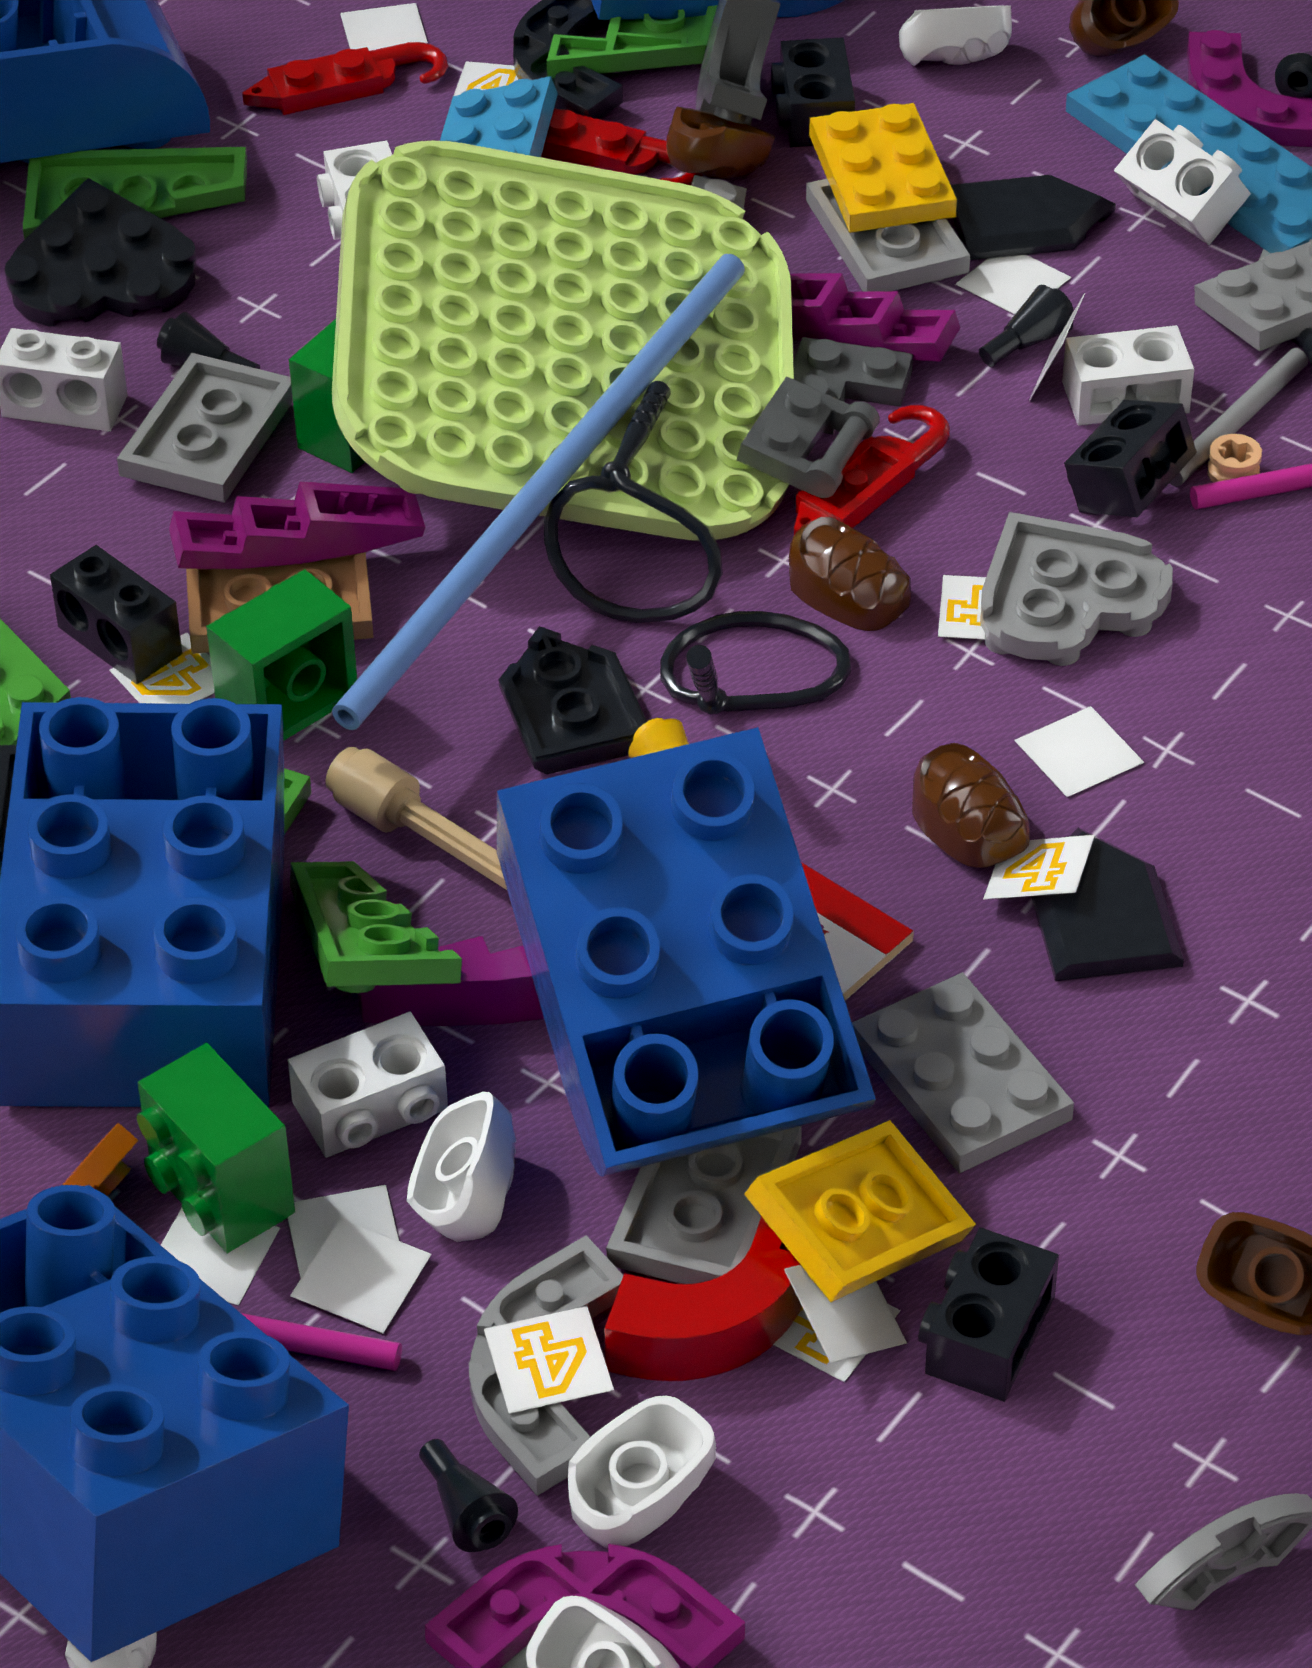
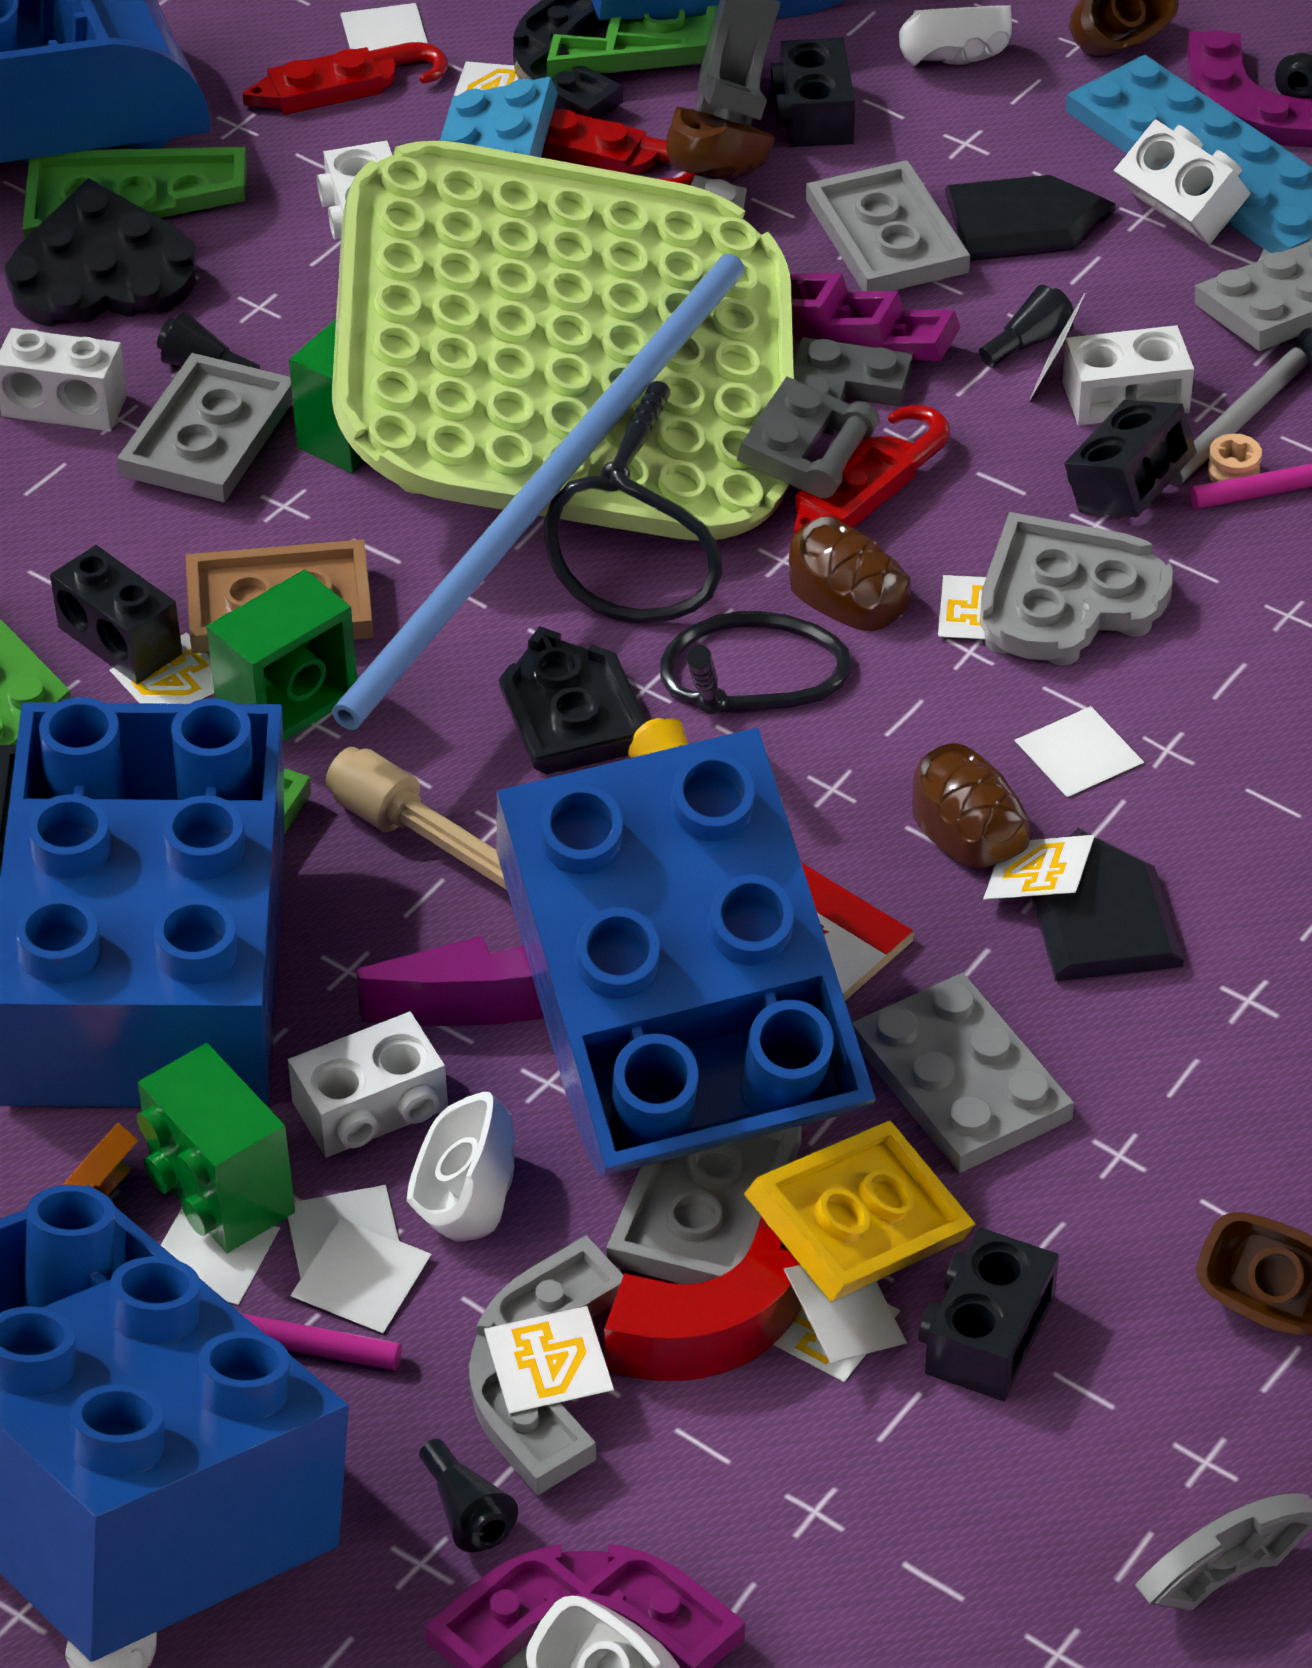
magenta slope [169,481,426,569] -> none
bright green wing [290,861,462,993] -> none
white piece [568,1395,716,1548] -> none
yellow plate [809,103,957,233] -> none
white sticker [955,254,1071,314] -> none

